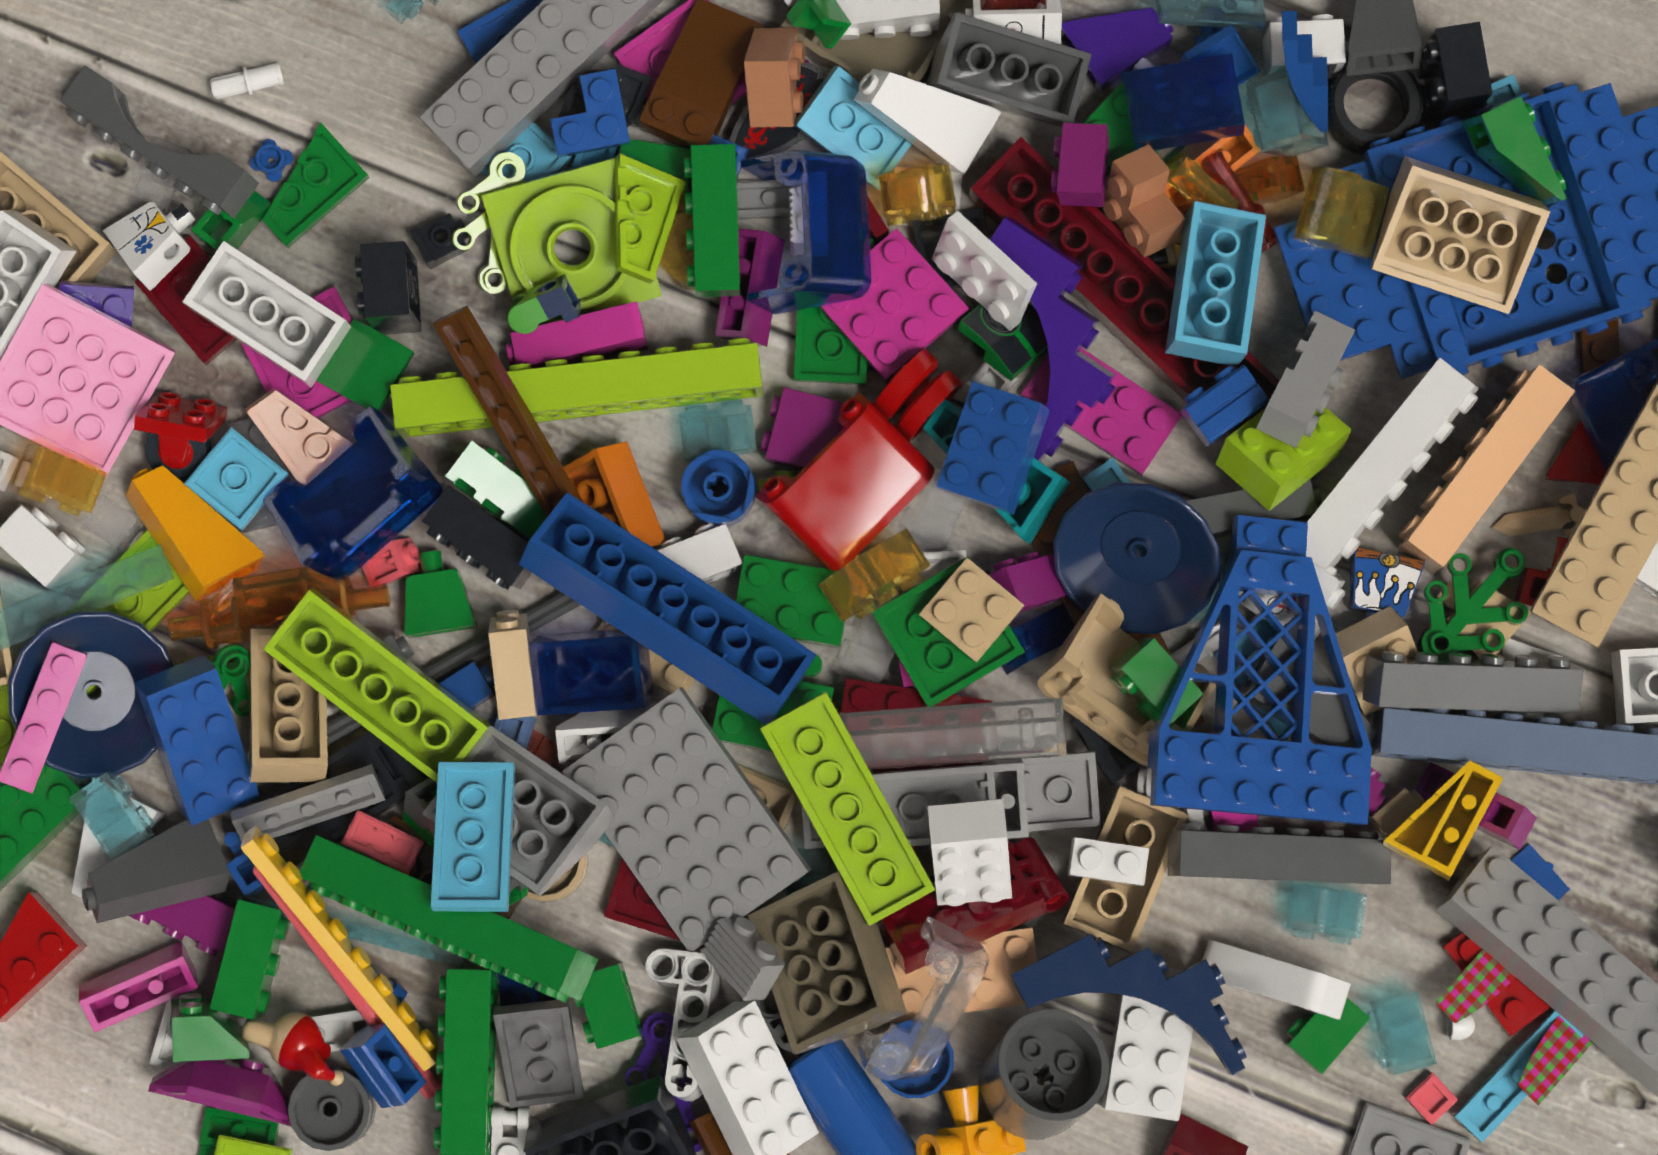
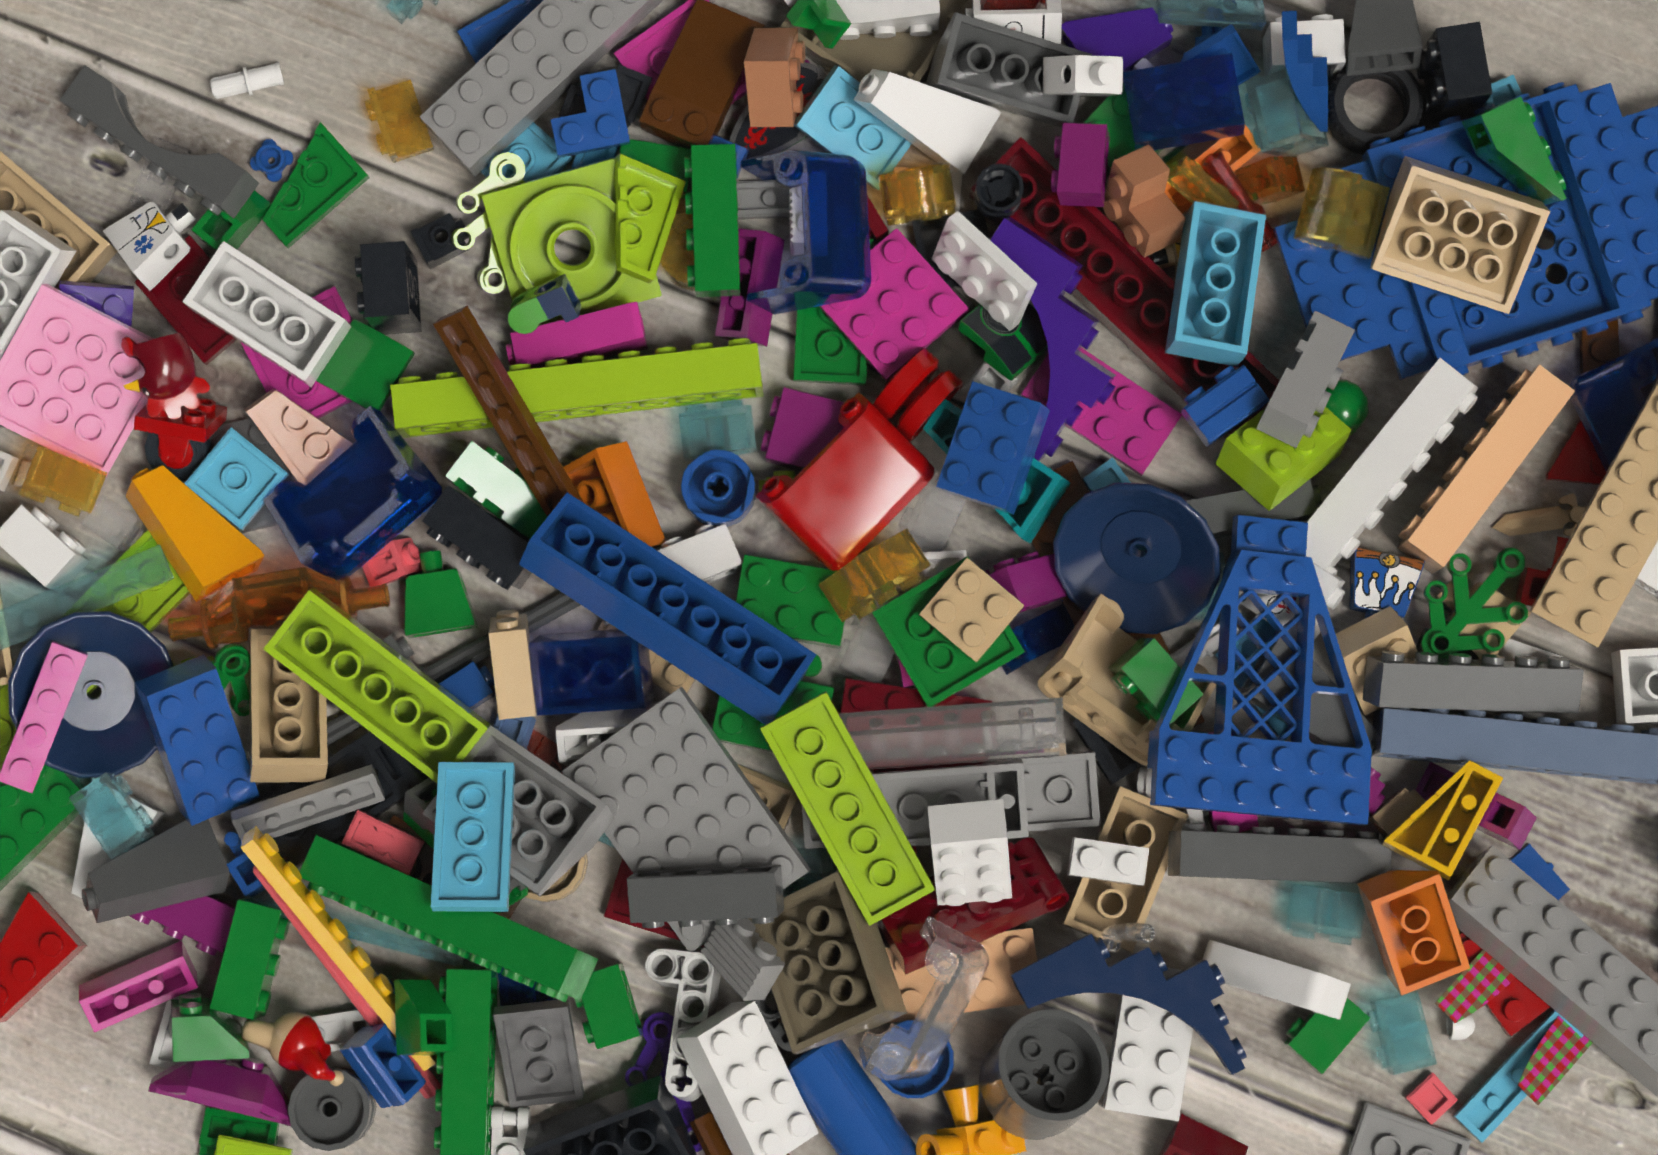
none -> dark red piece [121,333,210,420]
none -> clear yellow bracket [364,79,434,163]
none -> green slope [394,979,453,1056]
none -> dark grey brick [627,866,784,928]
none -> black wheel [974,163,1024,221]
none -> white torso [1043,55,1123,96]
none -> clear arm [1101,923,1155,952]
none -> green hair [1325,379,1369,436]
none -> orange slope [1357,870,1470,996]

